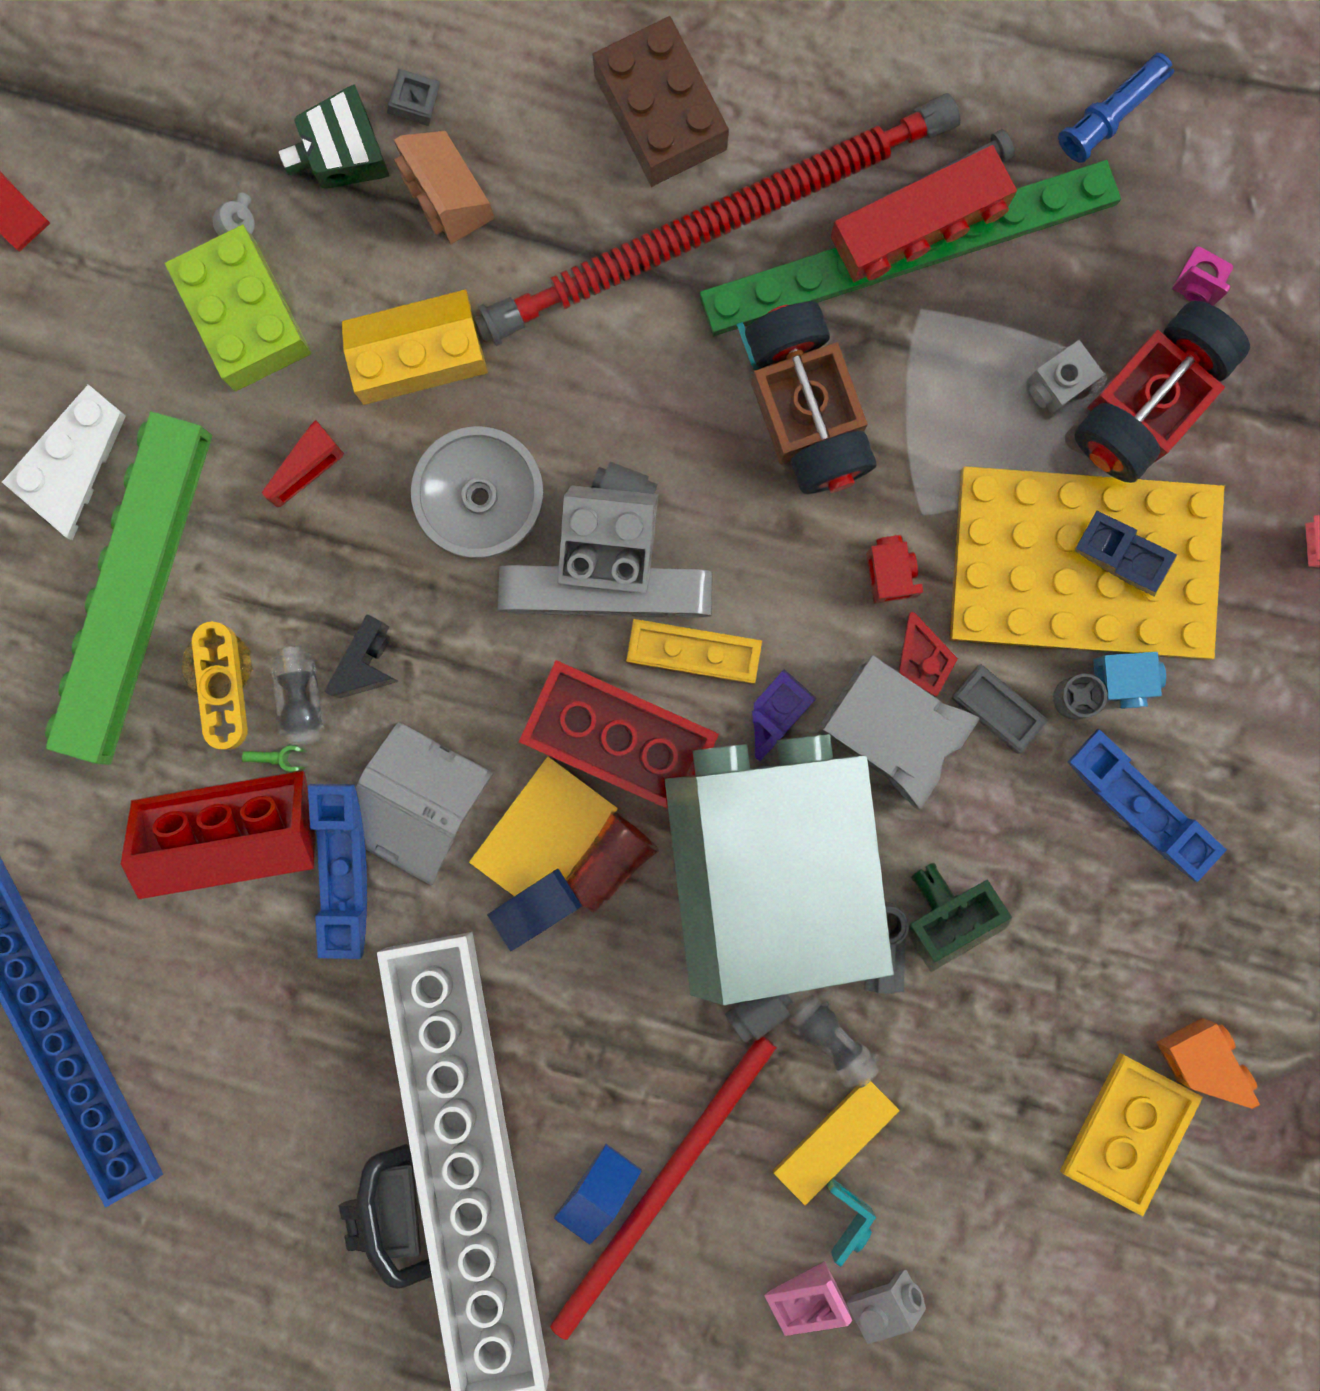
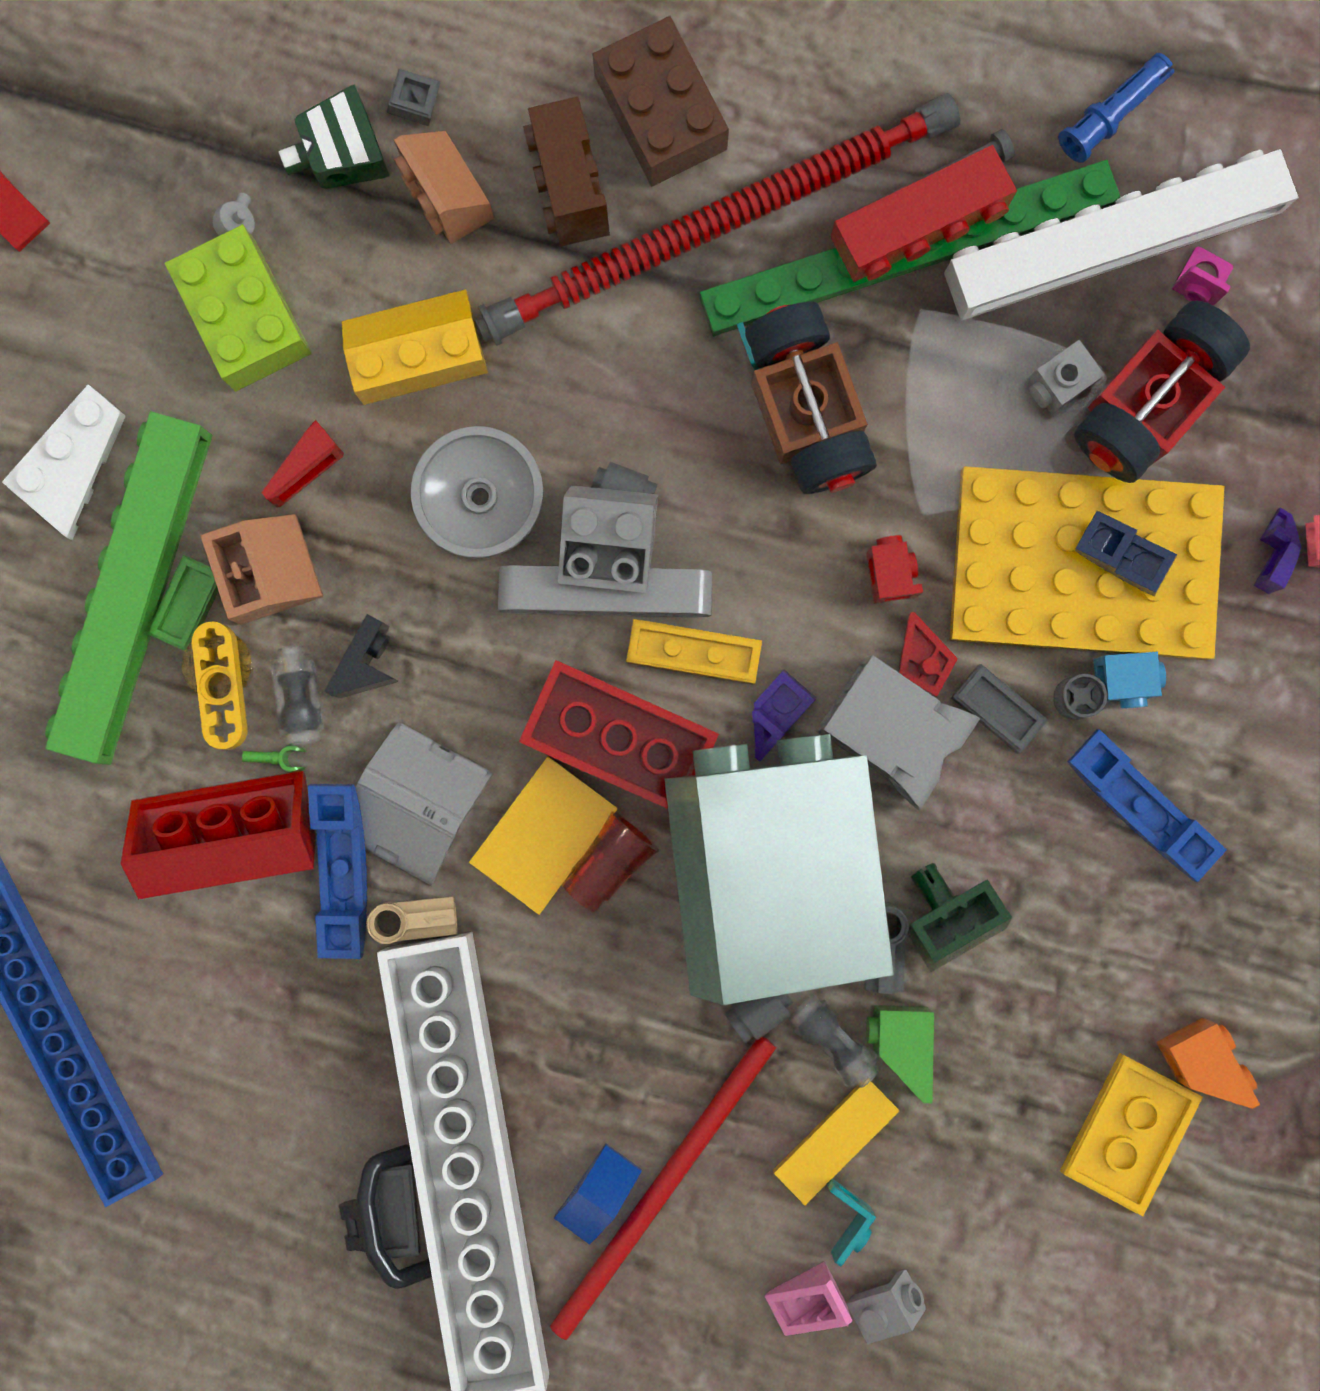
dark blue slope [487,869,582,952] -> none
none -> bright green tile [146,555,218,653]
none -> nougat slope [200,514,324,625]
none -> tan piece [367,896,458,944]
none -> reddish brown wedge [523,96,610,247]
none -> bright green slope [866,1005,934,1104]
none -> white brick [944,149,1299,321]
none -> dark purple slope [1254,508,1301,594]

